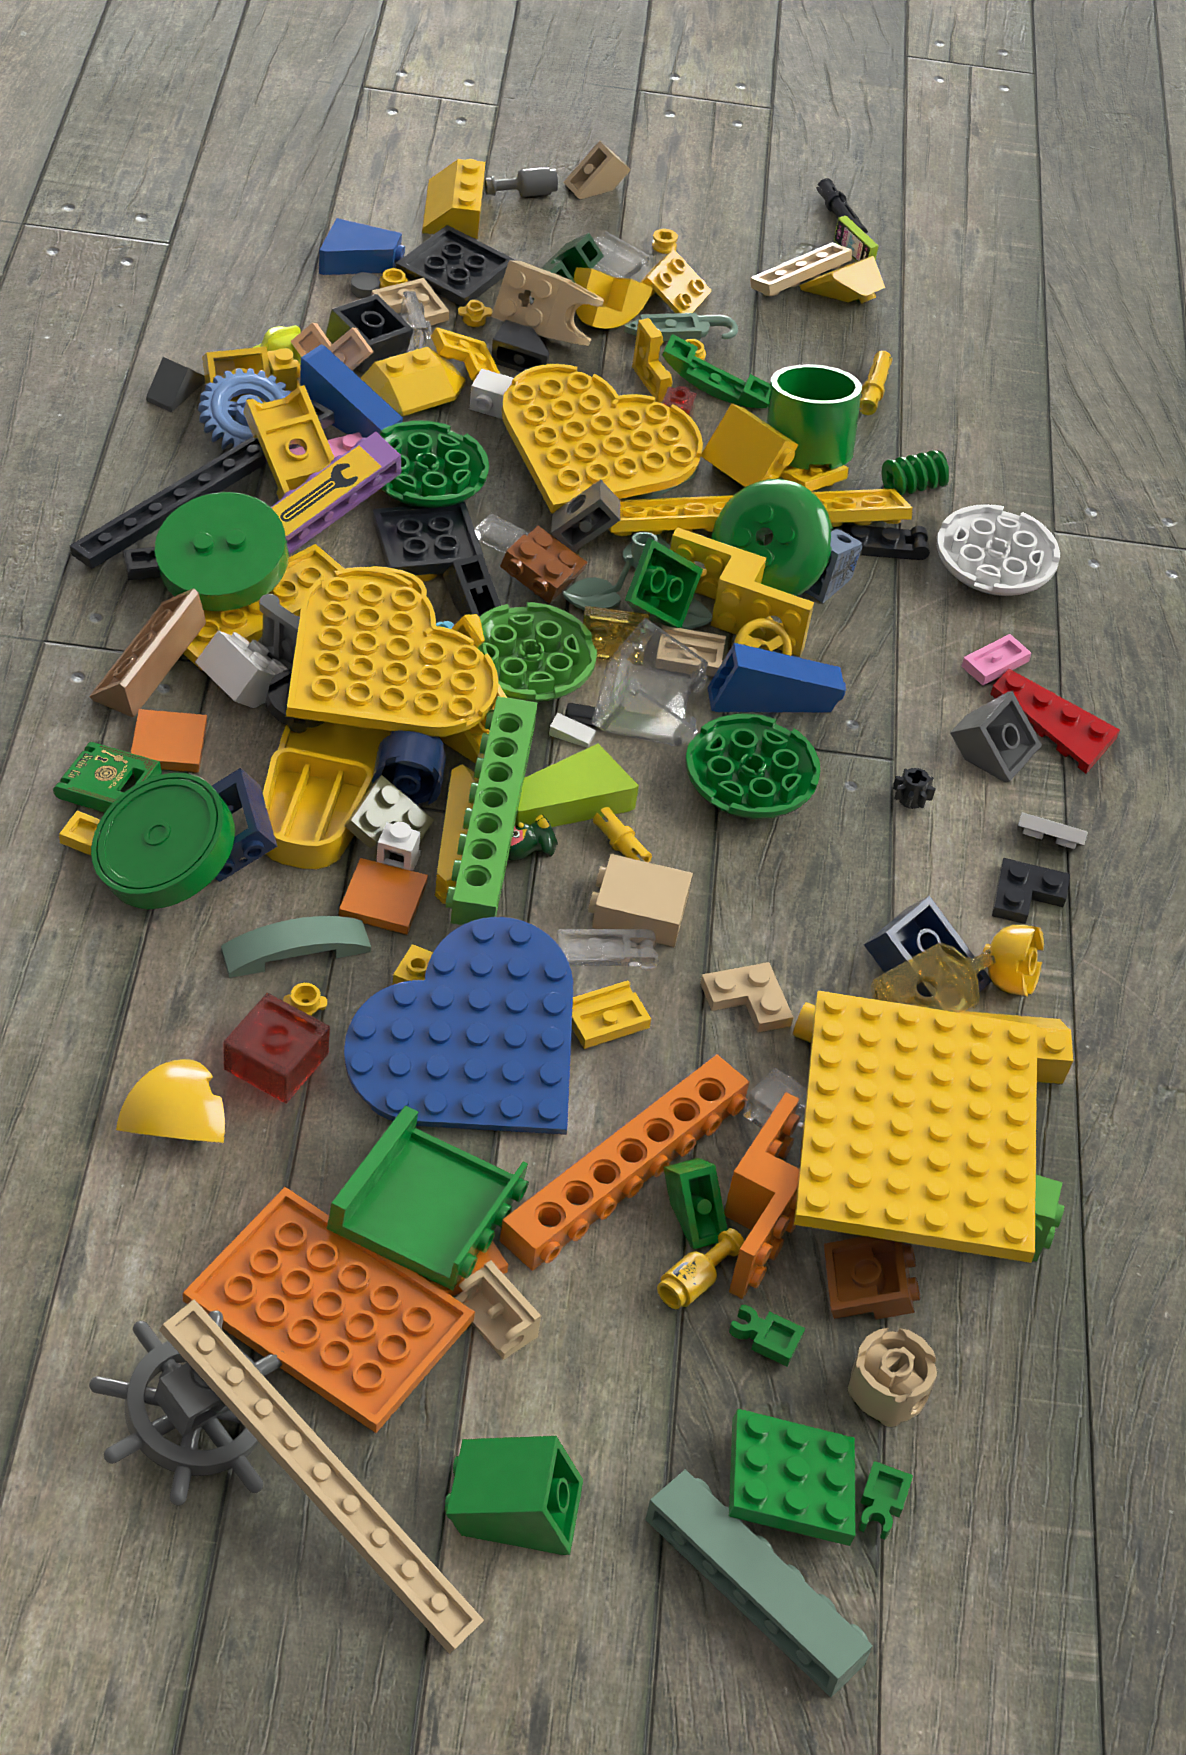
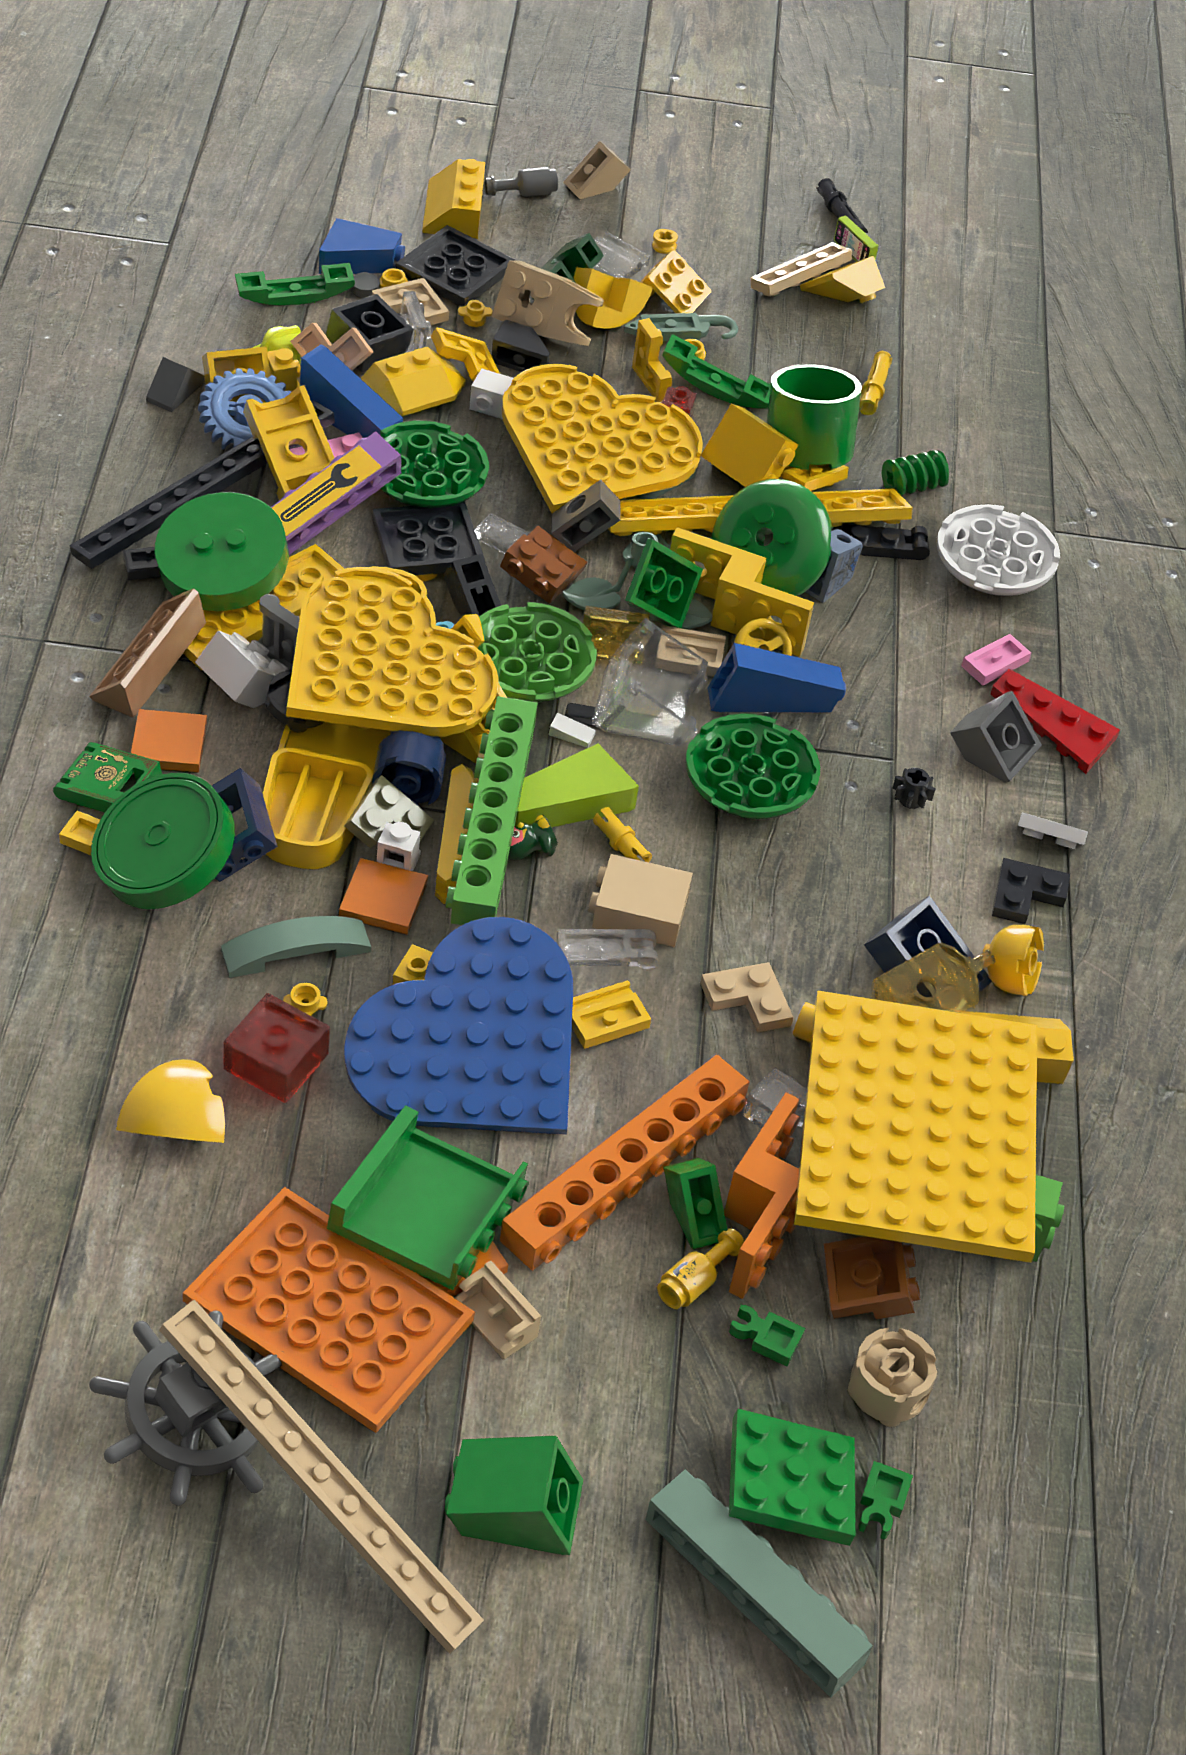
none -> green slope [235,263,355,305]

